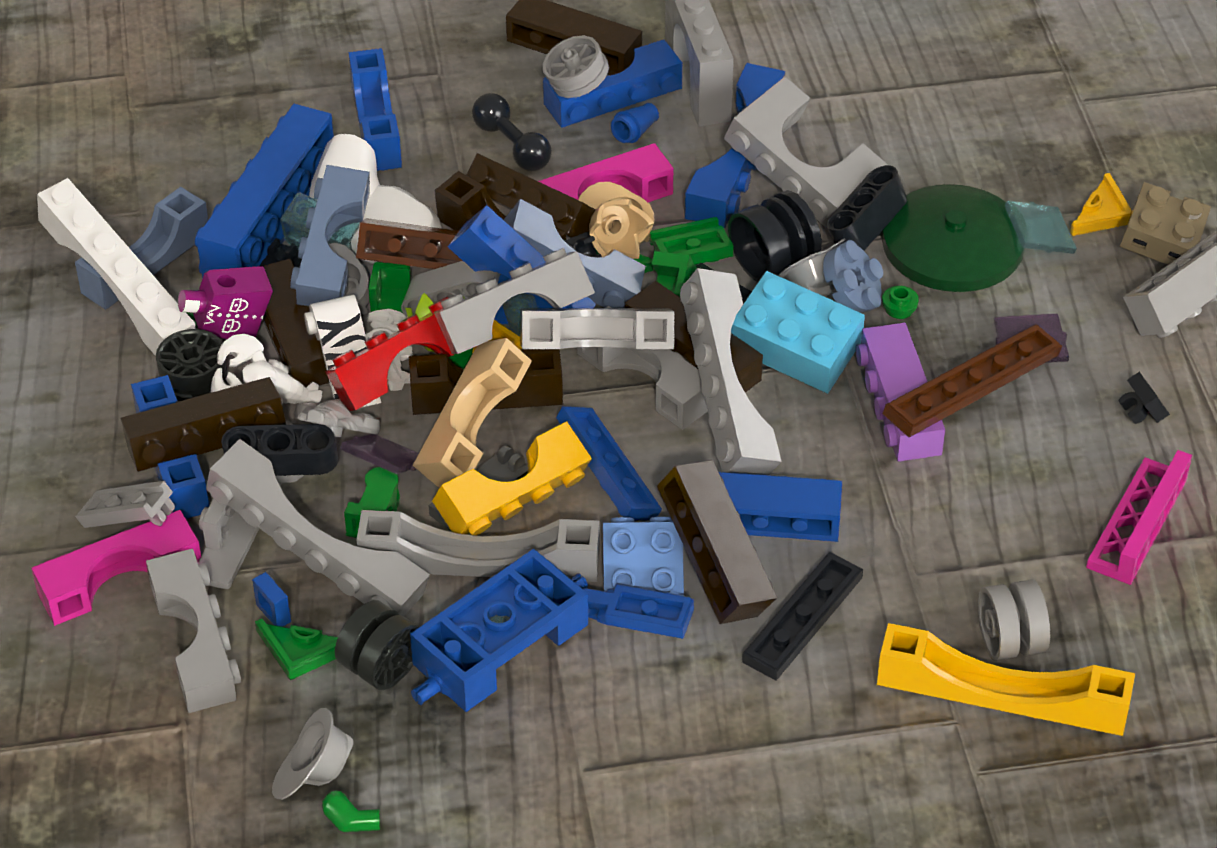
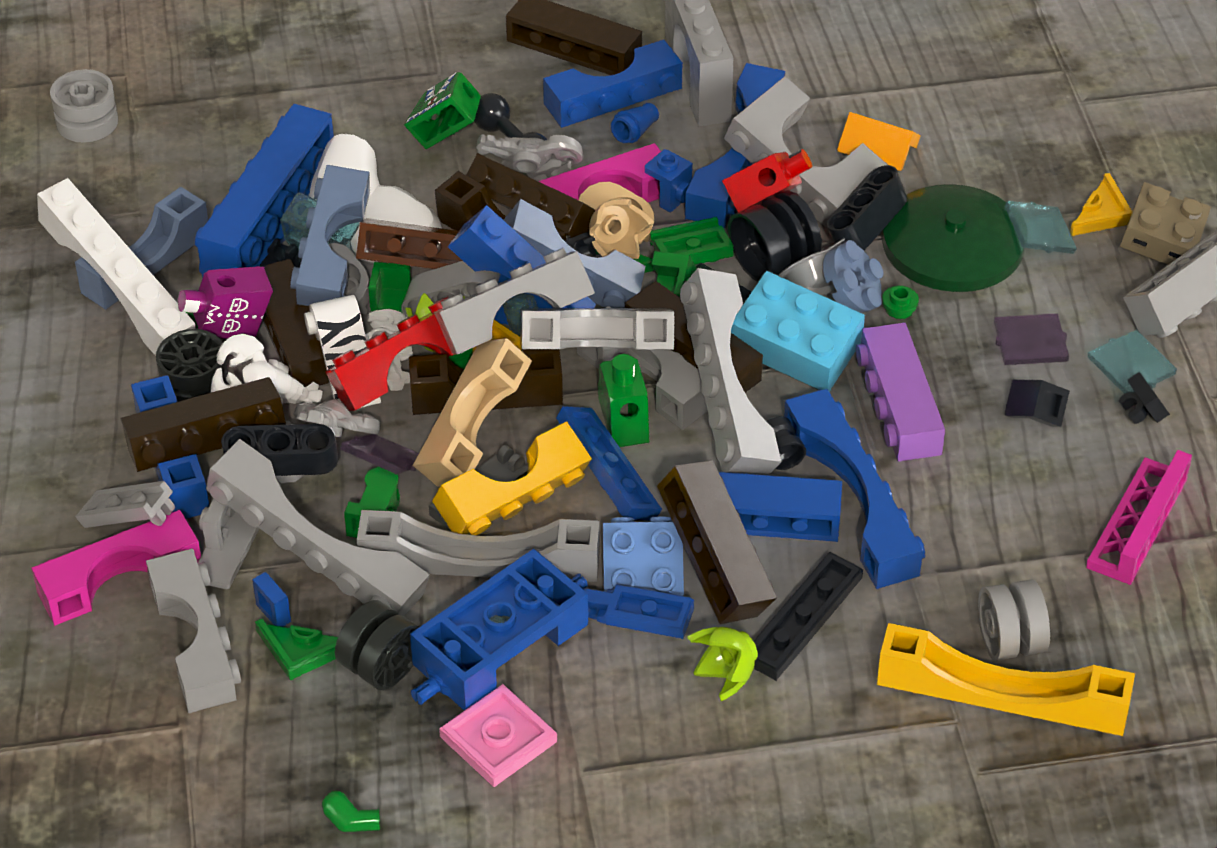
light grey piece [272,708,353,800] -> none
blue arch [348,48,402,171] -> none
light grey wheel [542,35,609,98] -> none
reddish brown tile [882,324,1062,437] -> none
none -> light grey wheel [50,69,118,142]
none -> green torso [404,72,481,149]
none -> bright pink tile [439,684,557,787]
none -> light grey animal [476,134,583,181]
none -> green torso [598,354,649,447]
none -> blue bracket [645,149,693,213]
none -> lime piece [687,627,758,701]
none -> red torso [722,149,812,212]
none -> black wheel [766,416,806,470]
none -> blue arch [784,389,925,589]
none -> light orange panel [837,112,921,171]
none -> black panel [1005,380,1070,427]
none -> clear light blue piece [1088,330,1177,394]

